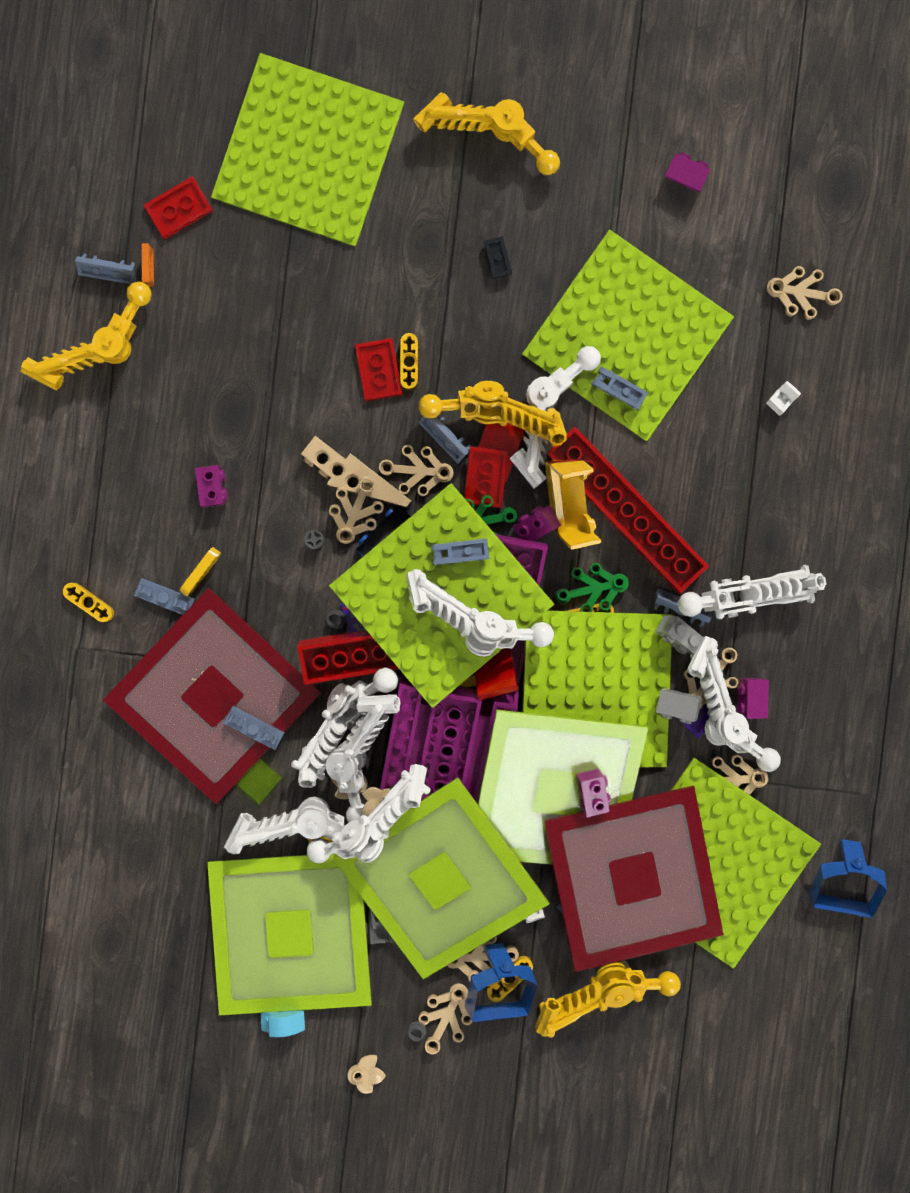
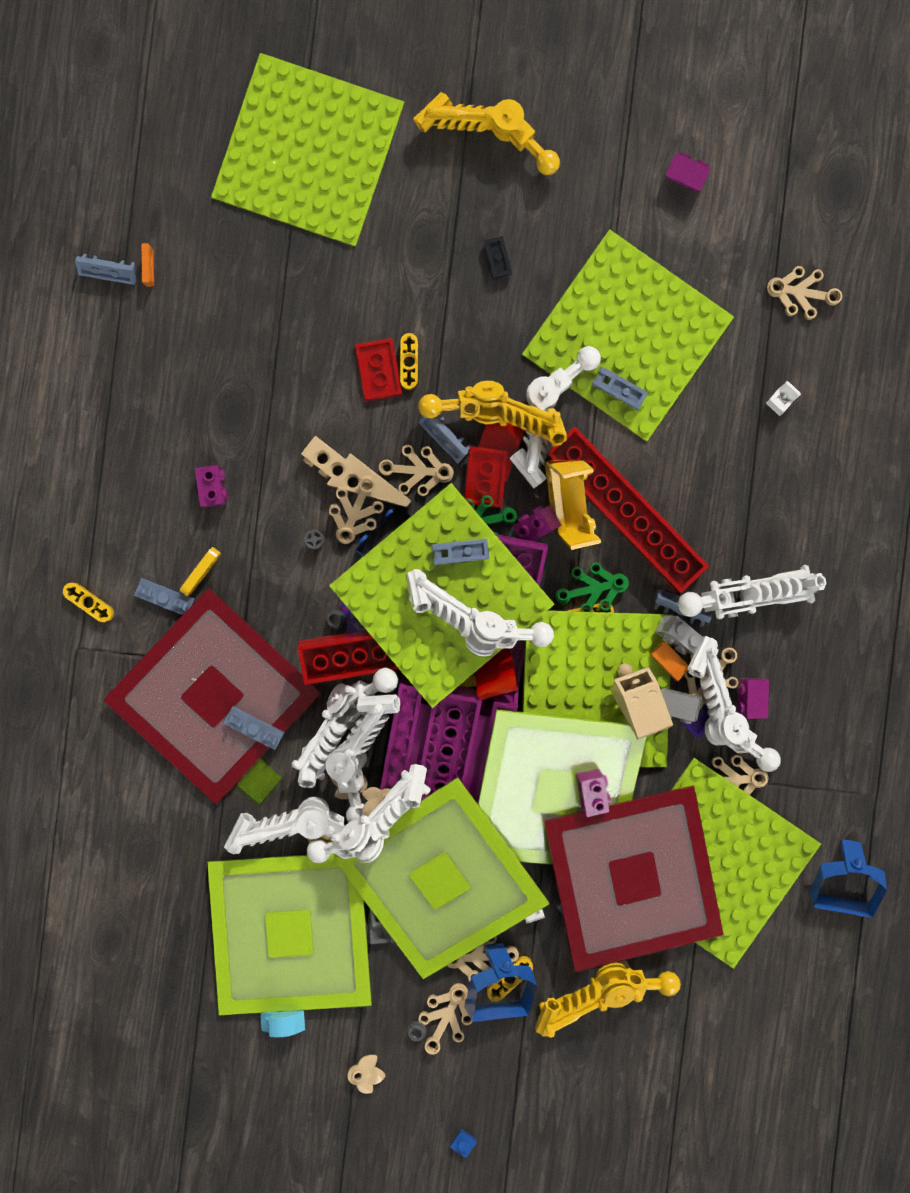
yellow piece [20,282,152,391] -> none
red tile [144,176,213,240] -> none
none -> blue plate [450,1129,477,1158]
none -> tan slope [611,663,673,740]
none -> orange tile [650,641,689,681]

